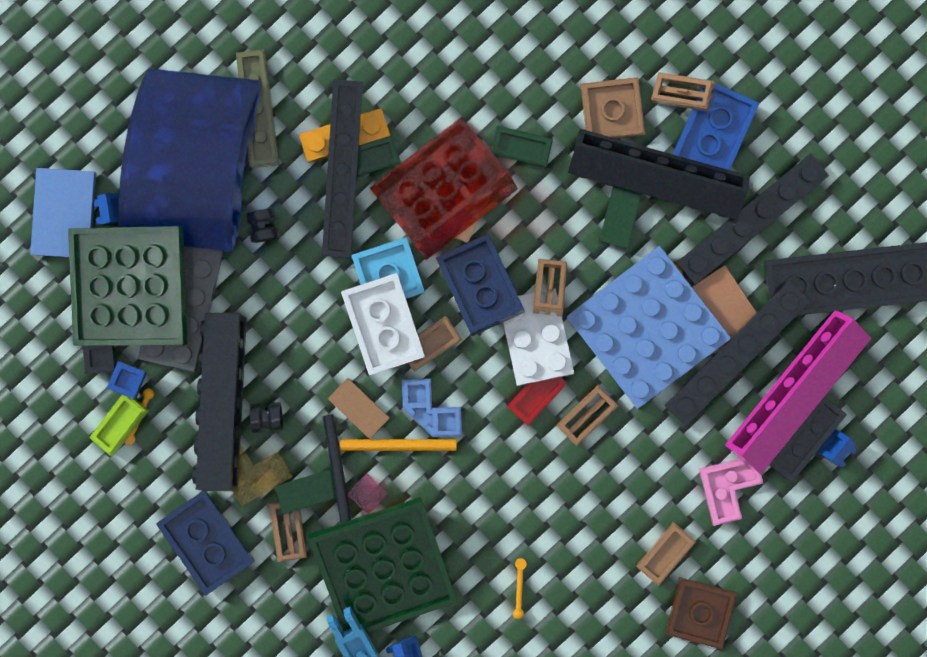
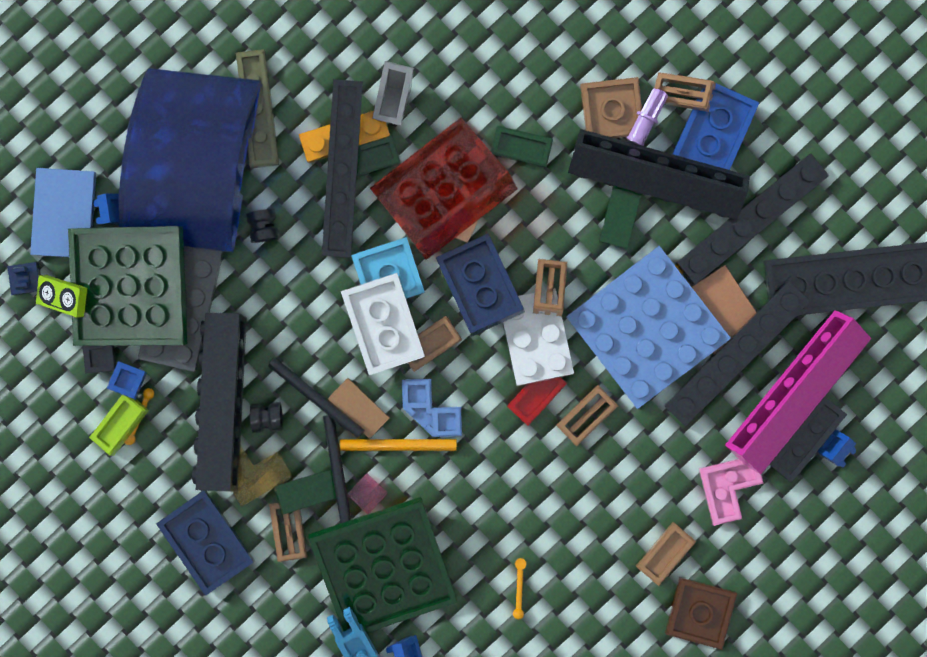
none -> dark blue tile [7,262,41,295]
none -> lime tile [36,275,87,317]
none -> black piece [268,358,365,439]
none -> light grey slope [372,61,414,126]
none -> lavender axle [626,88,668,146]

